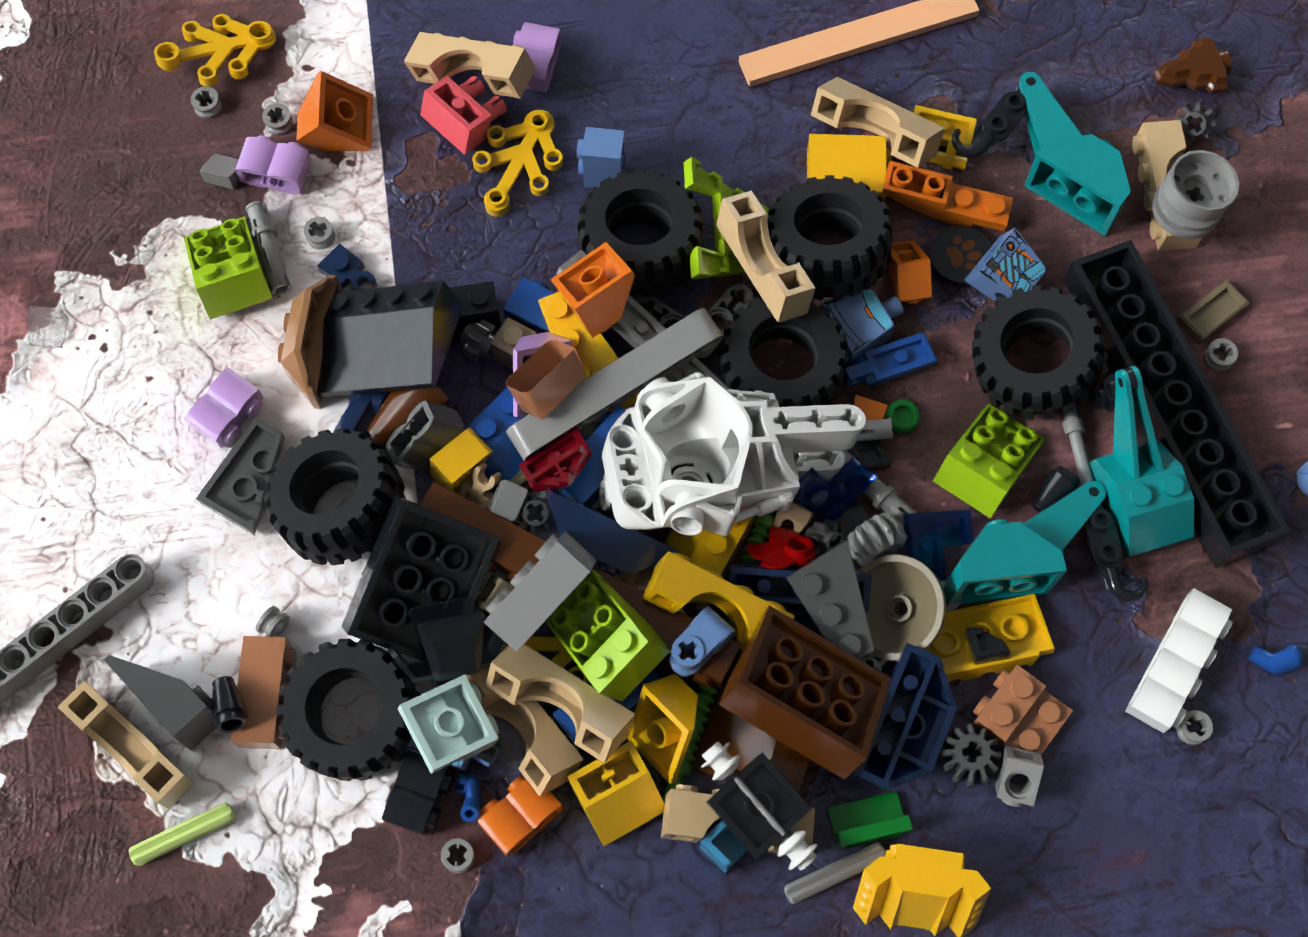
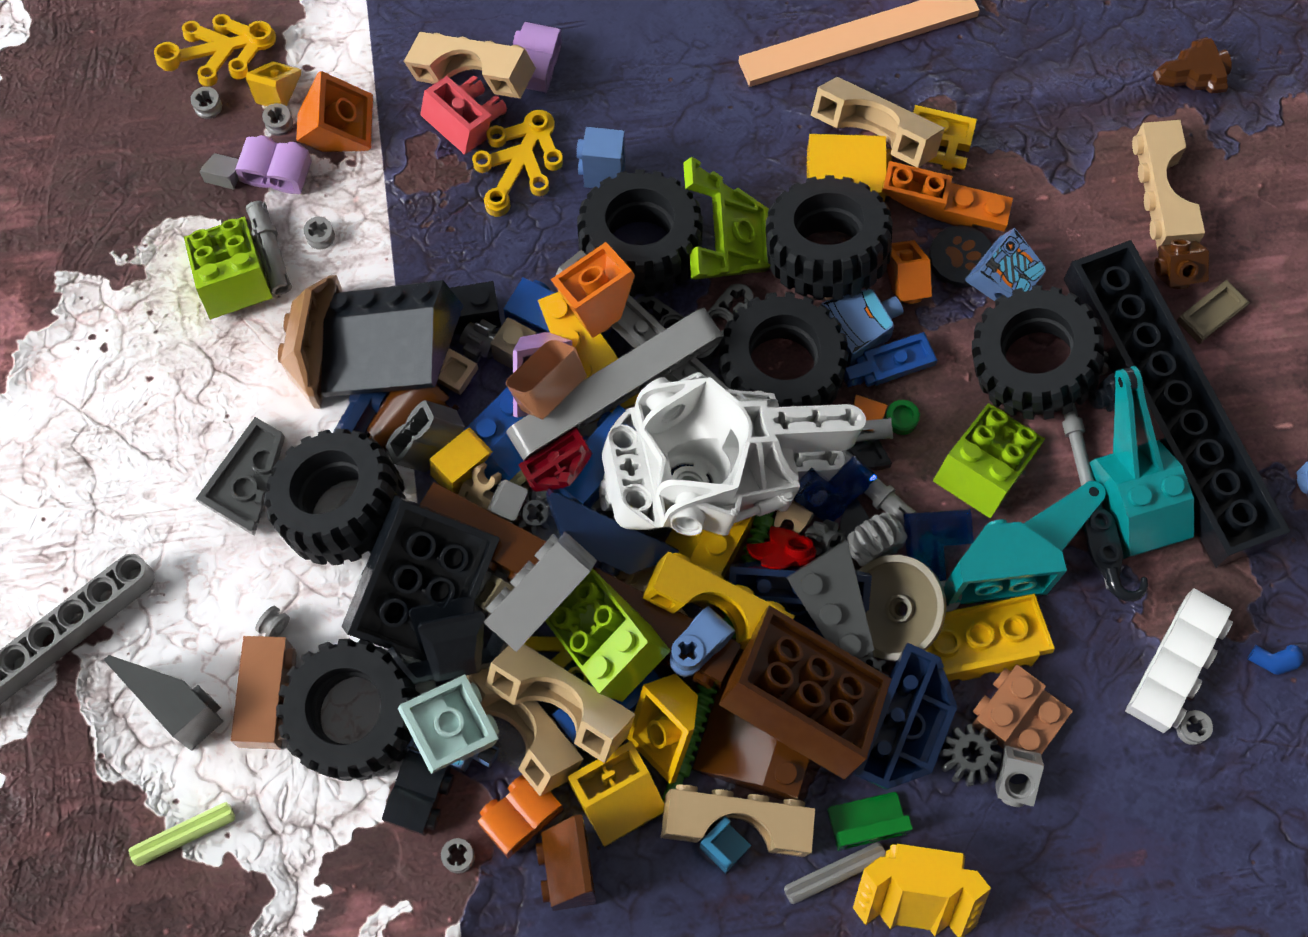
clear slope [29,306,69,348] -> none
tan arch [58,681,195,810] -> none
lavender brick [185,368,264,448] -> none
black cone [212,676,248,733] -> none
dark blue plate [317,243,377,291] -> none
blue arm [455,773,483,822] -> none
black plate [701,741,818,871] -> none
tan arch [716,190,815,323] -> none
teal slope [952,72,1131,237] -> none
black tile [965,628,1011,665] -> none
black cone [1031,466,1080,513] -> none
light grey wheel [1152,150,1240,239] -> none
dark grey gear [1176,100,1219,142] -> none
light grey bush [1204,338,1238,372] -> none
none -> yellow slope [246,61,302,106]
none -> tan tile [437,348,478,395]
none -> reddish brown slope [536,814,597,911]
none -> reddish brown brick [1154,239,1209,289]

